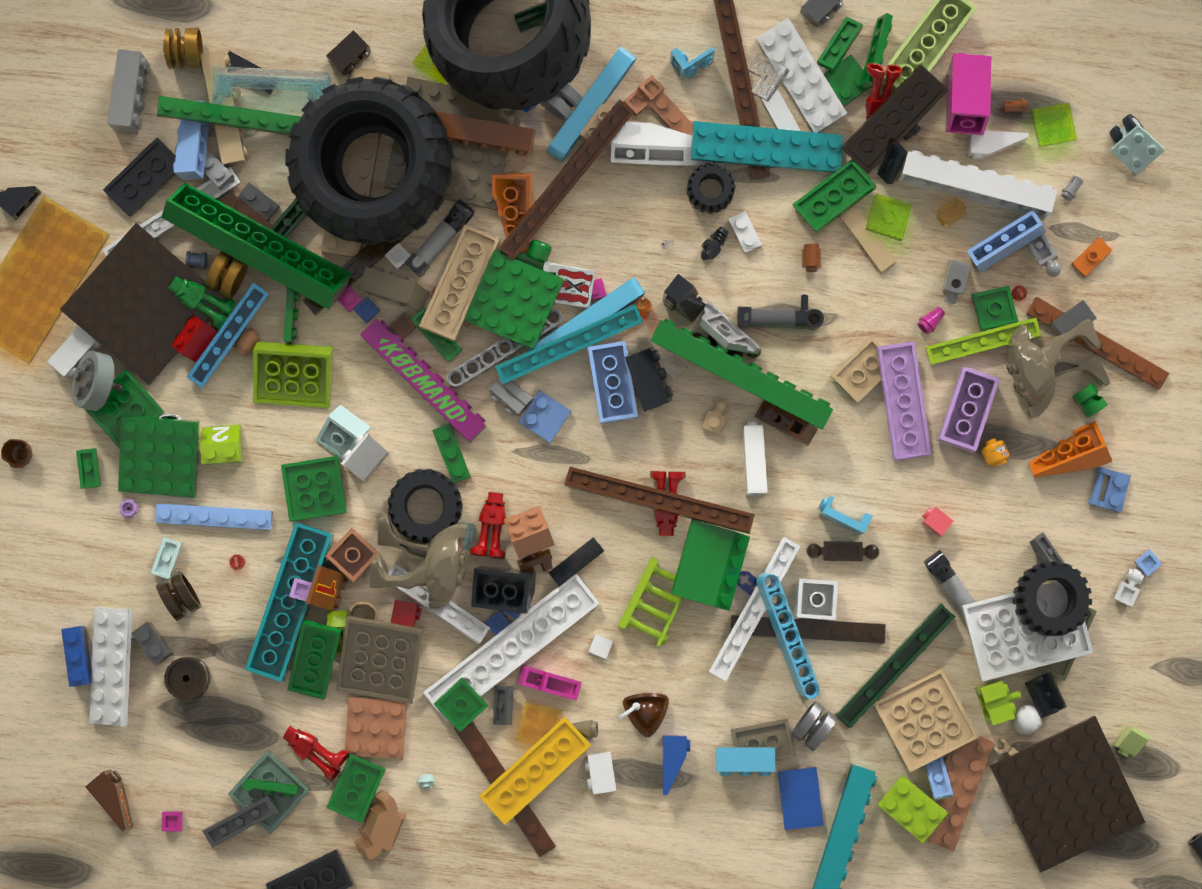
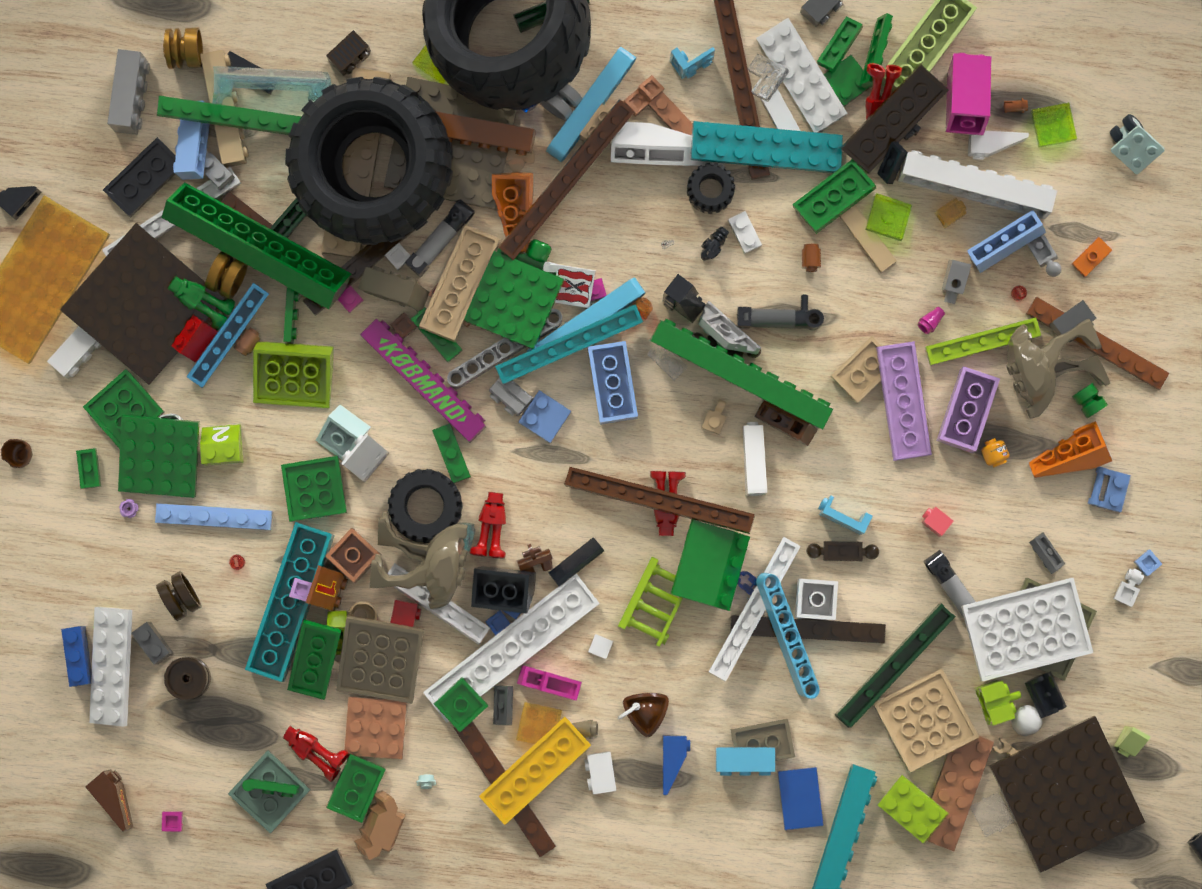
light grey wheel [72,351,123,411] -> none
light aqua plate [151,537,183,580] -> none
sand blue bush [185,251,207,269] -> none
dark grey plate [203,794,278,848] -> none
dark grey plate [238,183,280,221] -> none
blue tile [353,297,380,324] -> none
nougat brick [504,506,555,559] -> none
black slope [624,346,674,412] -> none
flat silver wheel [791,701,838,751] -> none
light blue tile [925,757,954,801] -> none
green tile [971,286,1018,332] -> none
black tyre [1013,561,1092,636] -> none
light grey pin [1061,175,1083,201] -> none

